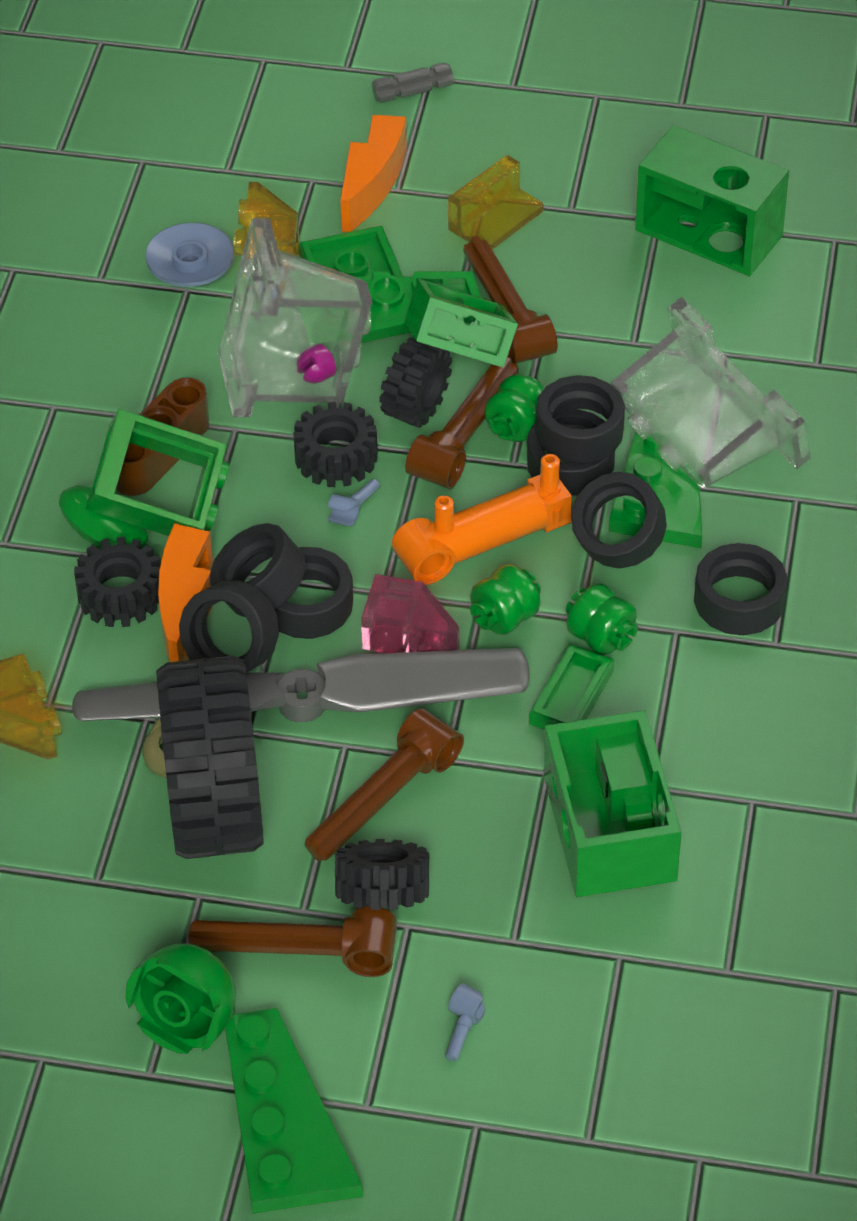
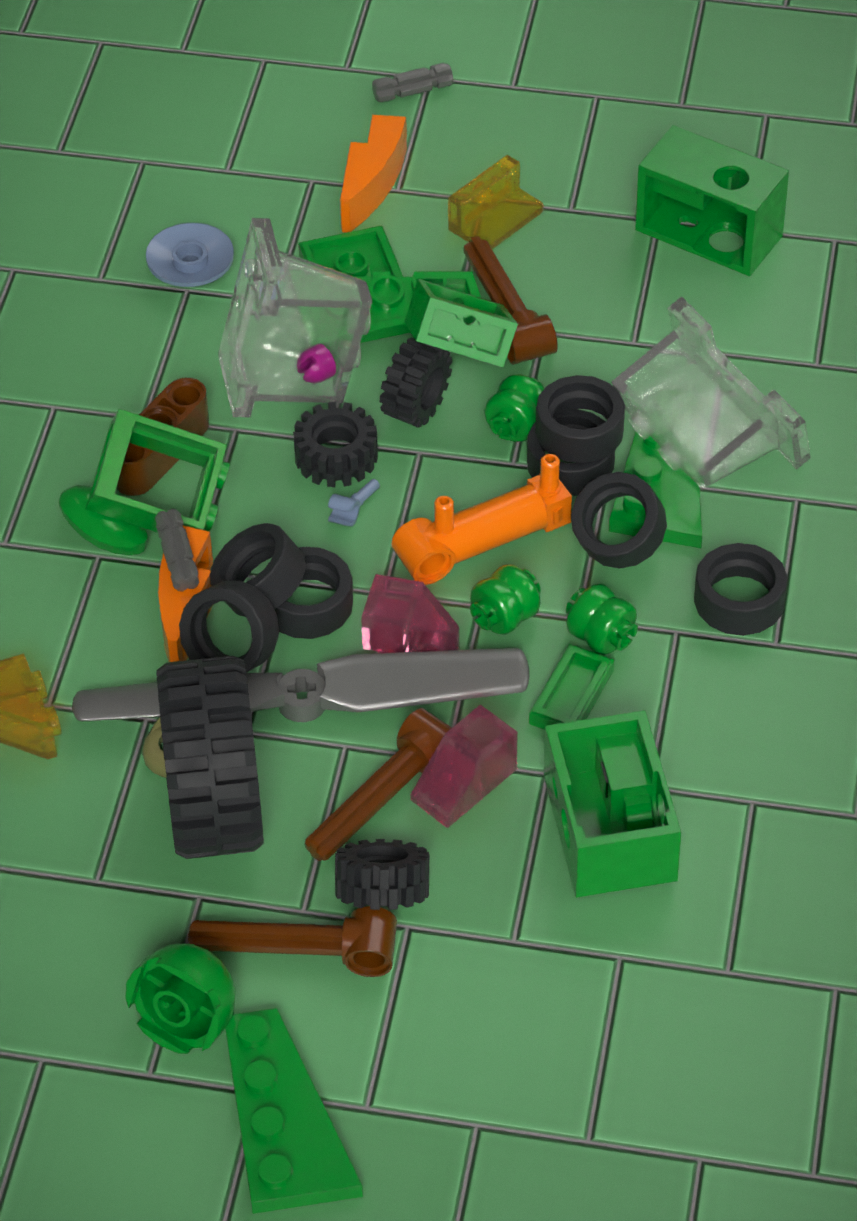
black tyre [74,537,160,627] -> none
clear yellow slope [234,182,299,275] -> none
reddish brown axle [405,356,518,489] -> none
sand blue hand [445,984,485,1061] -> none
none -> dark grey axle [155,508,199,592]
none -> clear pink slope [411,705,518,828]

